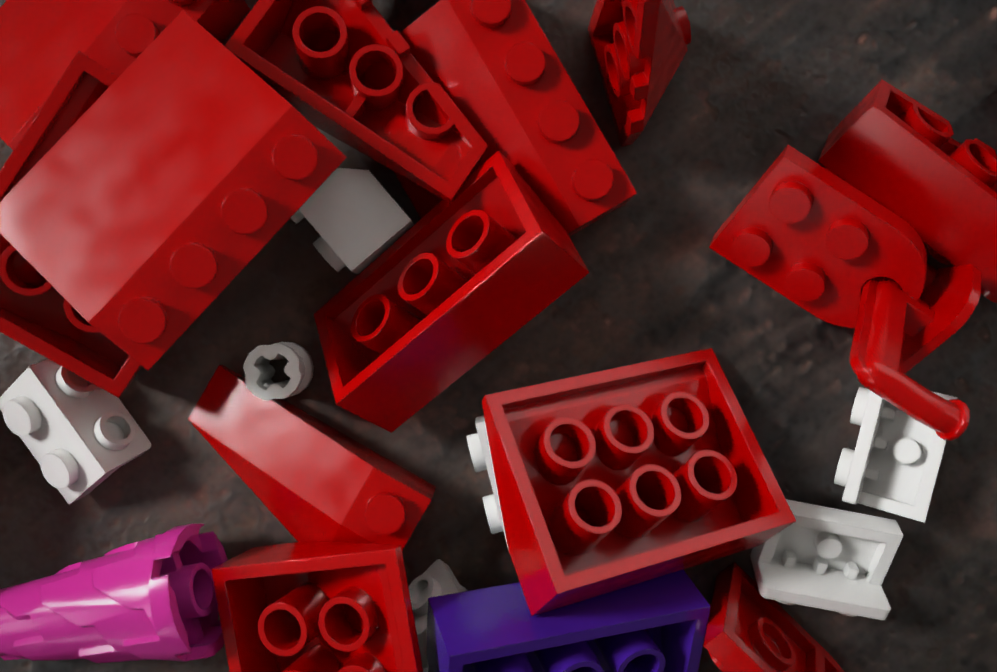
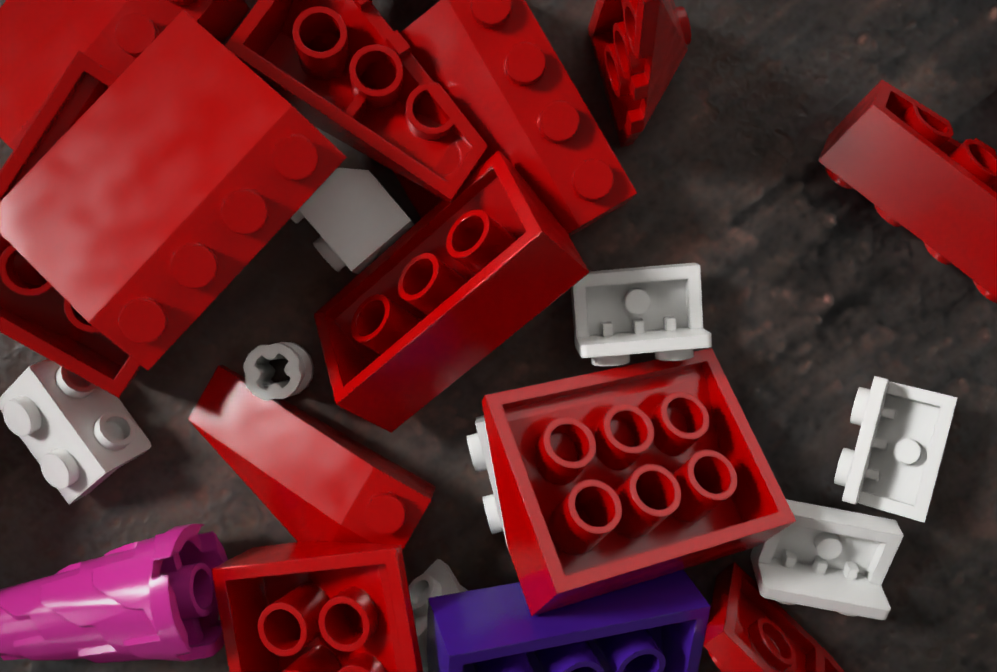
red plate [709,144,982,441] -> none
none -> white bracket [571,263,712,366]

